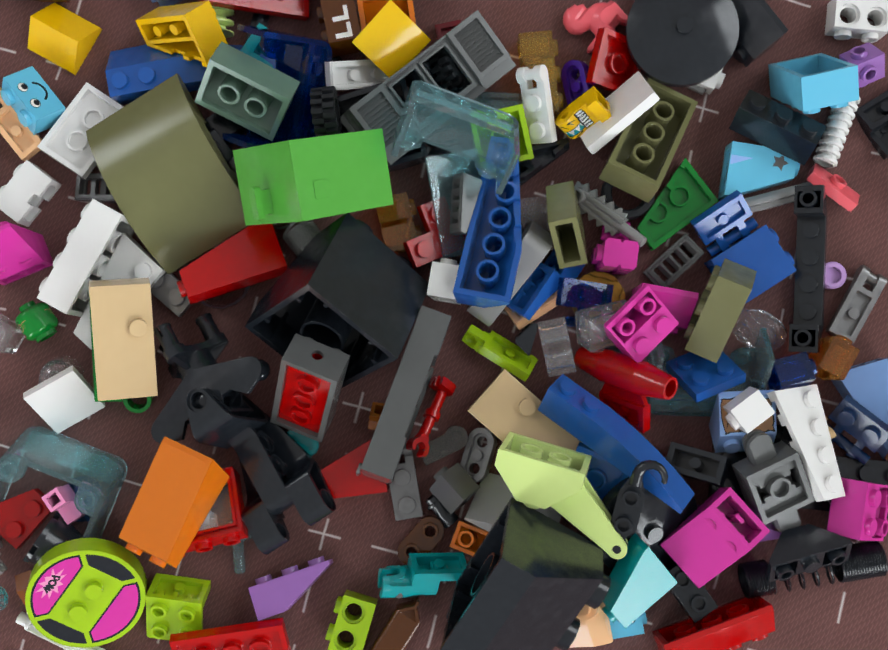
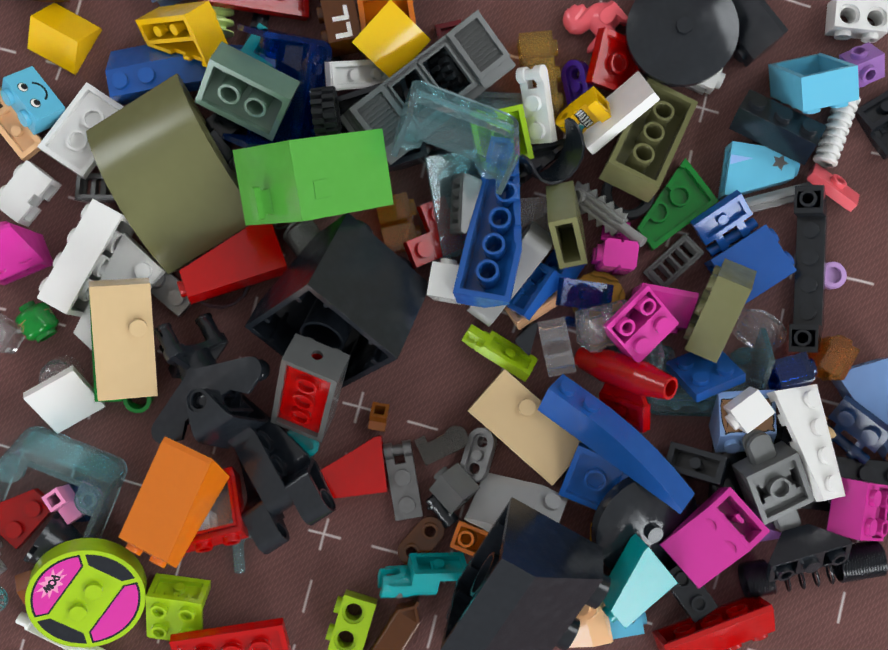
medium lavender slope [248,556,334,621] -> none
dark grey piece [356,306,452,484] -> none
red piece [406,376,456,458] -> none
yellowish green slope [495,432,668,559] -> none
flat silver plate [825,265,888,344] -> none
none -> black piece [519,118,585,185]

